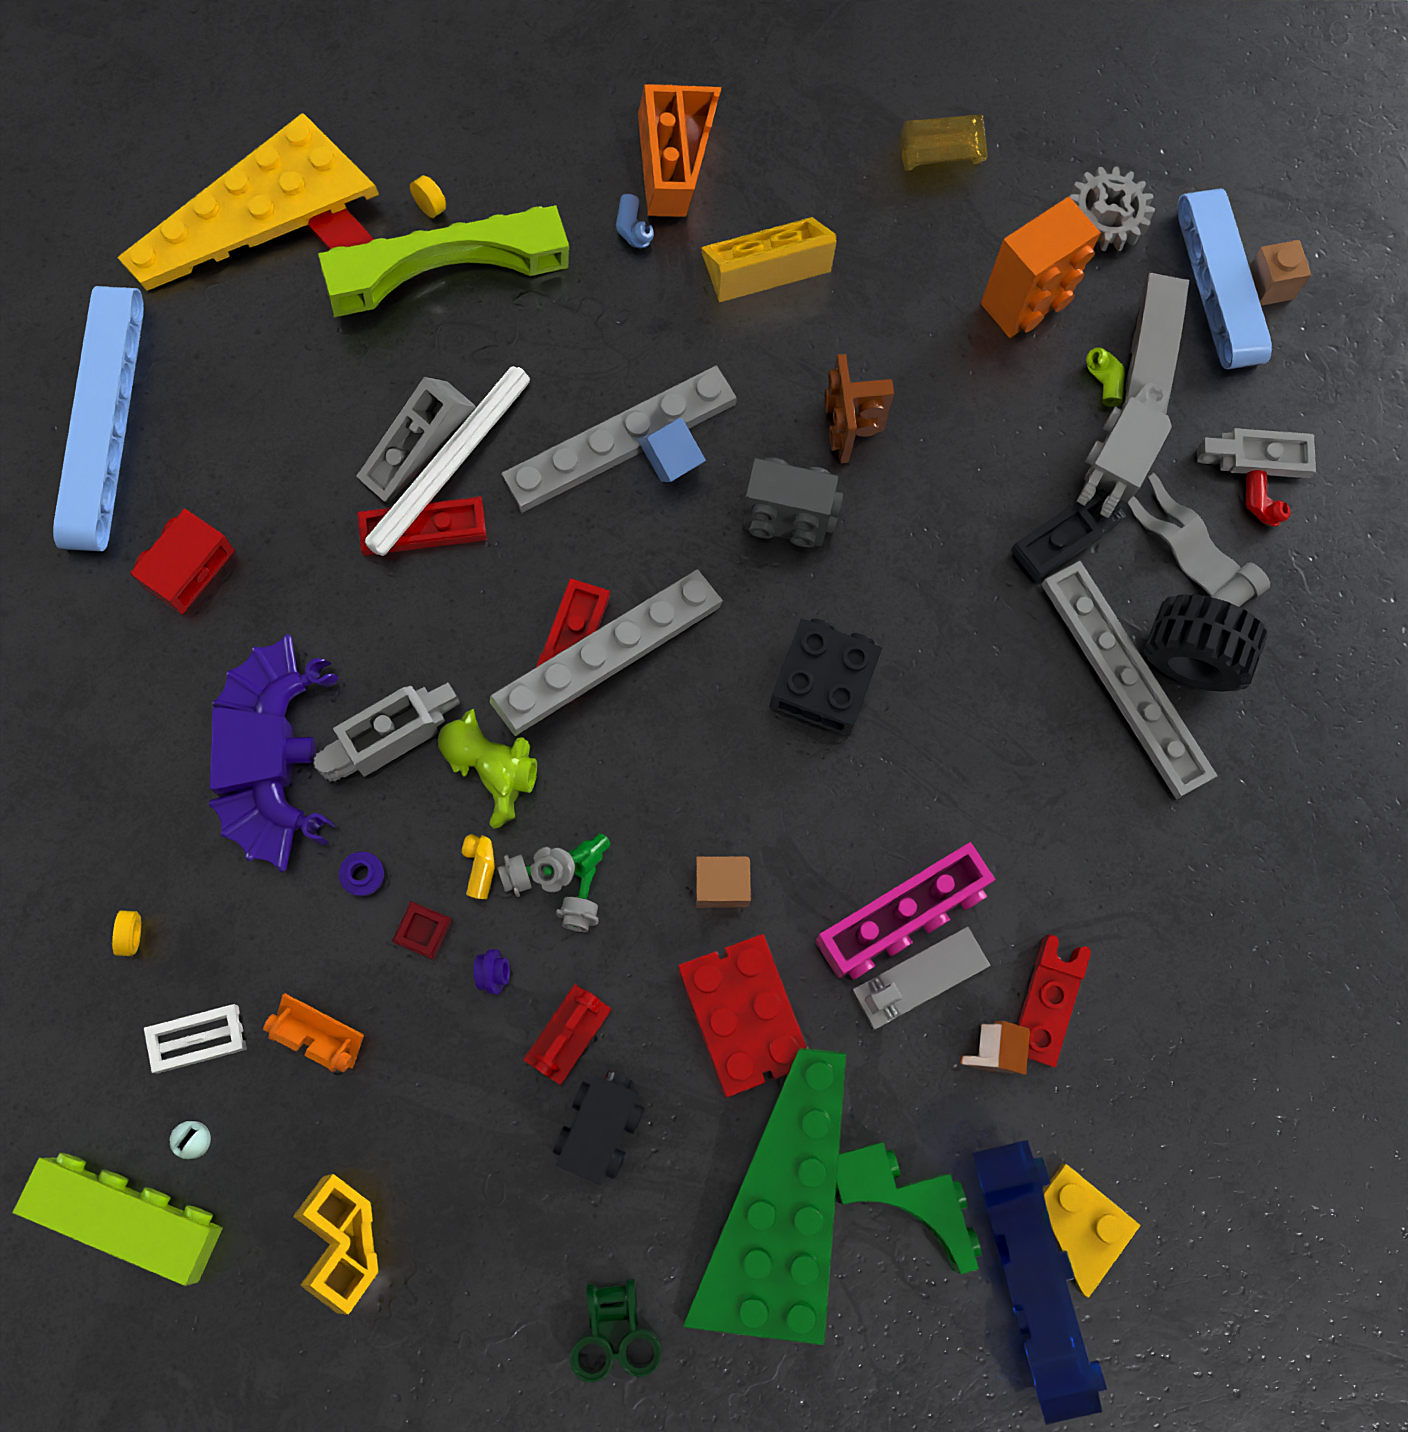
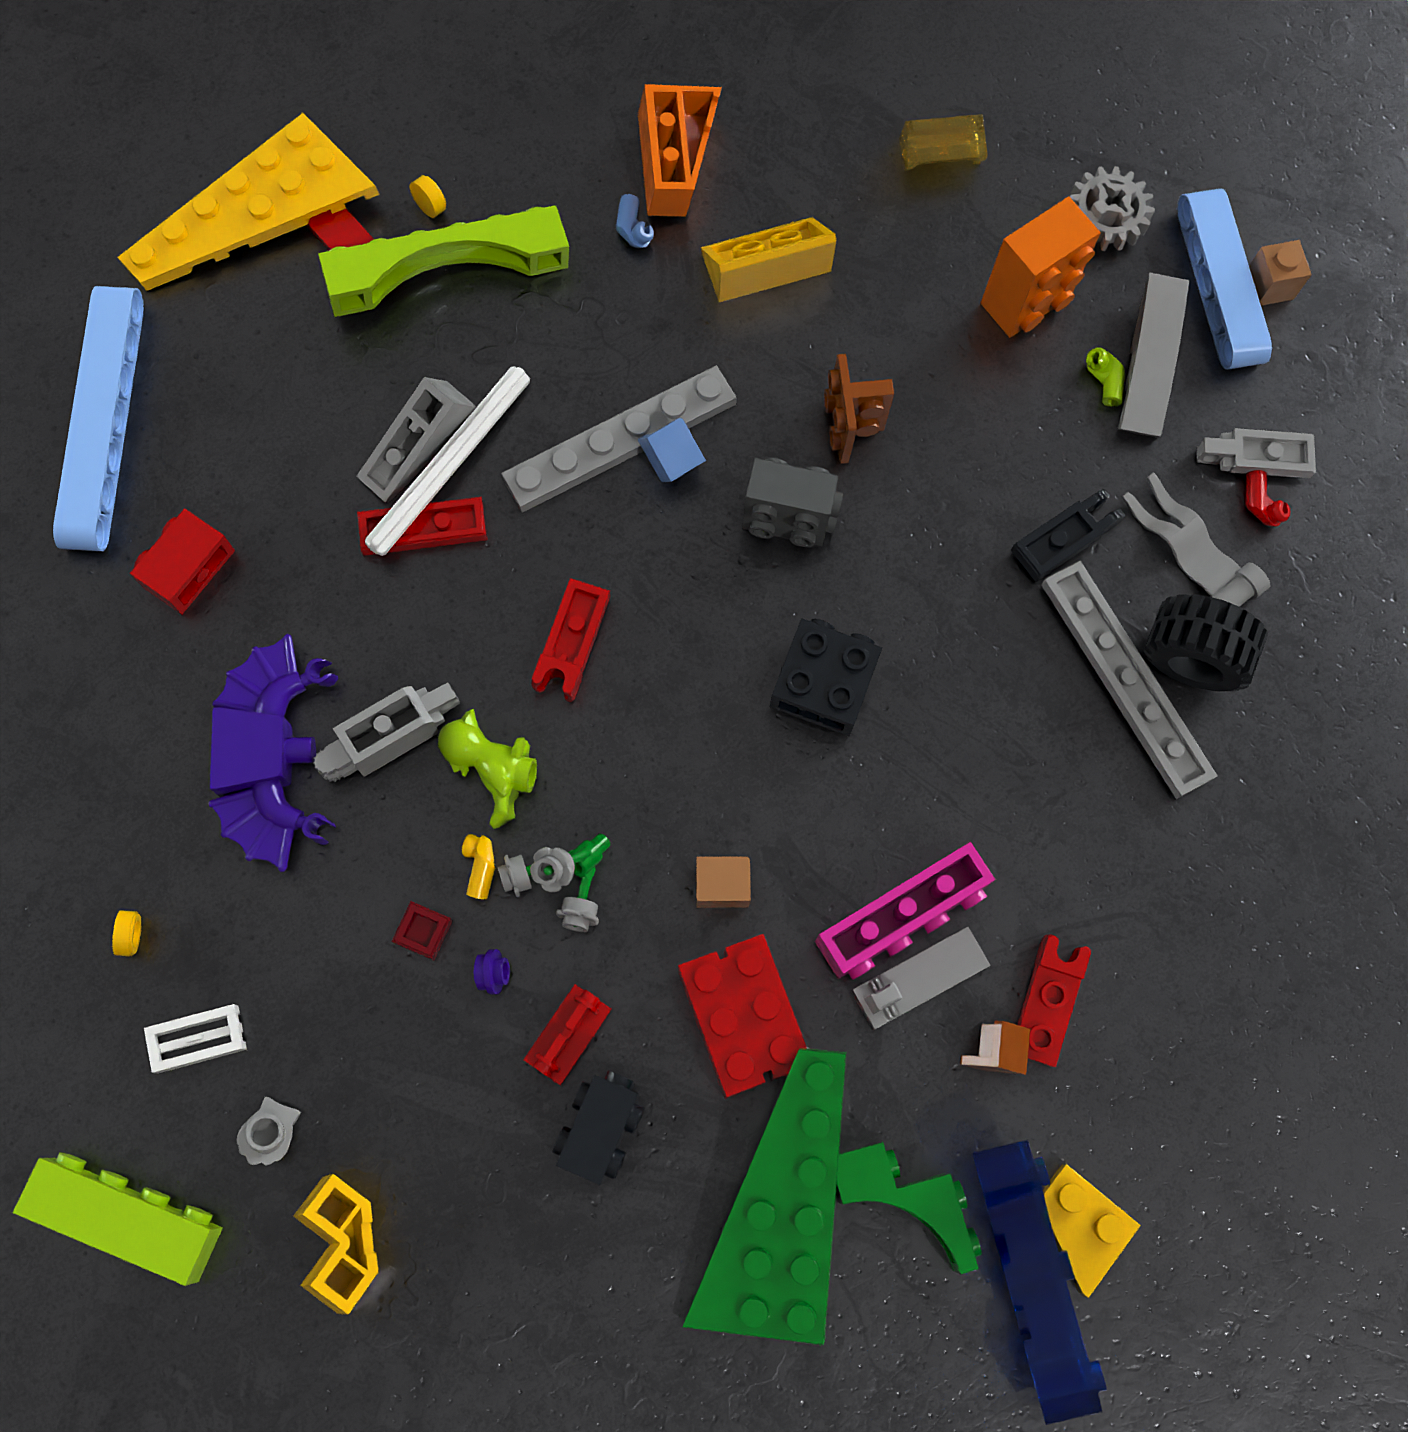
light aqua hinge [169,1121,211,1159] -> none
orange hinge [263,993,364,1073] -> none
dark purple plate [339,852,384,896] -> none
light grey plate [490,569,723,736] -> none
dark green piece [570,1279,662,1383] -> none
light grey hinge [1077,381,1172,518] -> none
none -> light grey animal [236,1097,301,1165]

